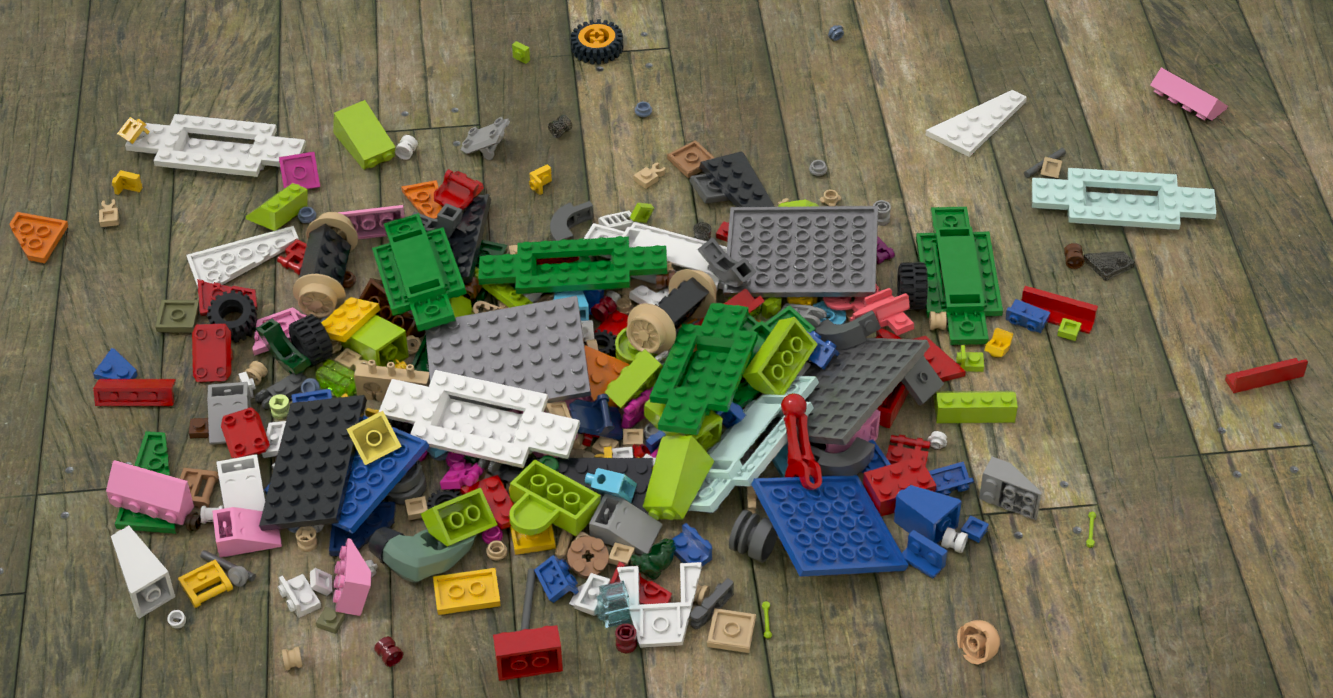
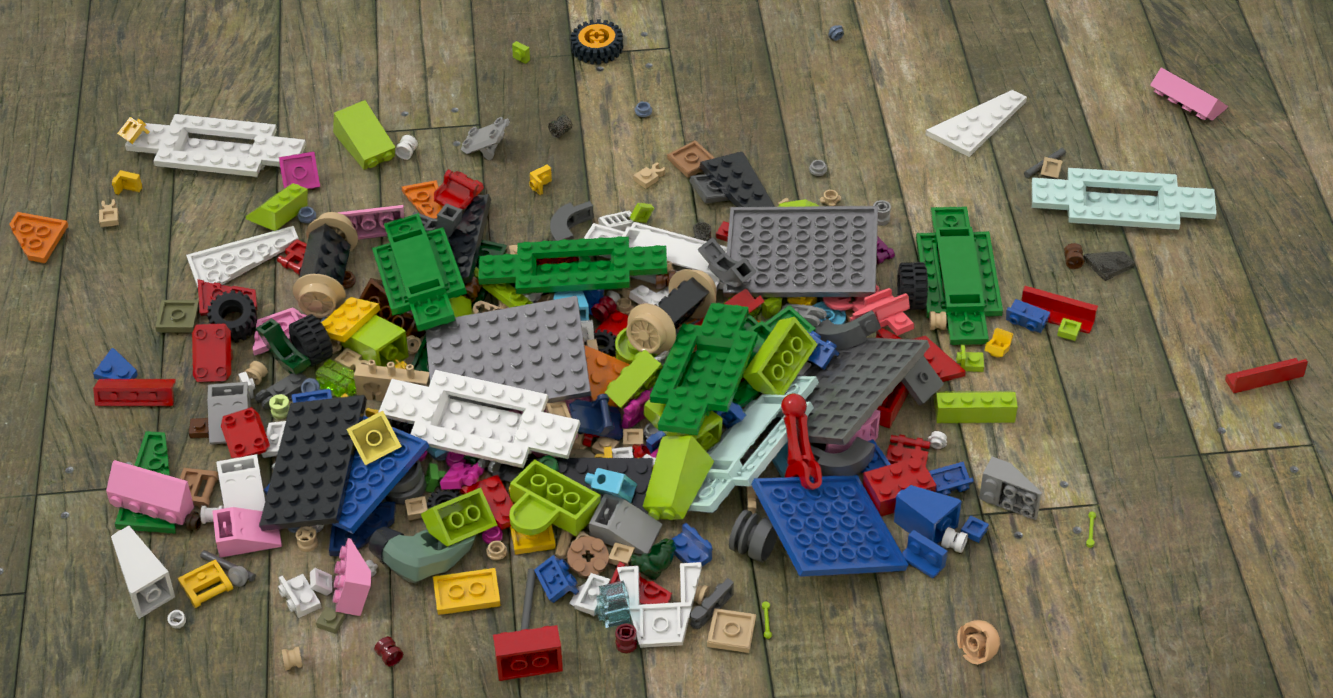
none -> bright green tile [425,463,447,492]

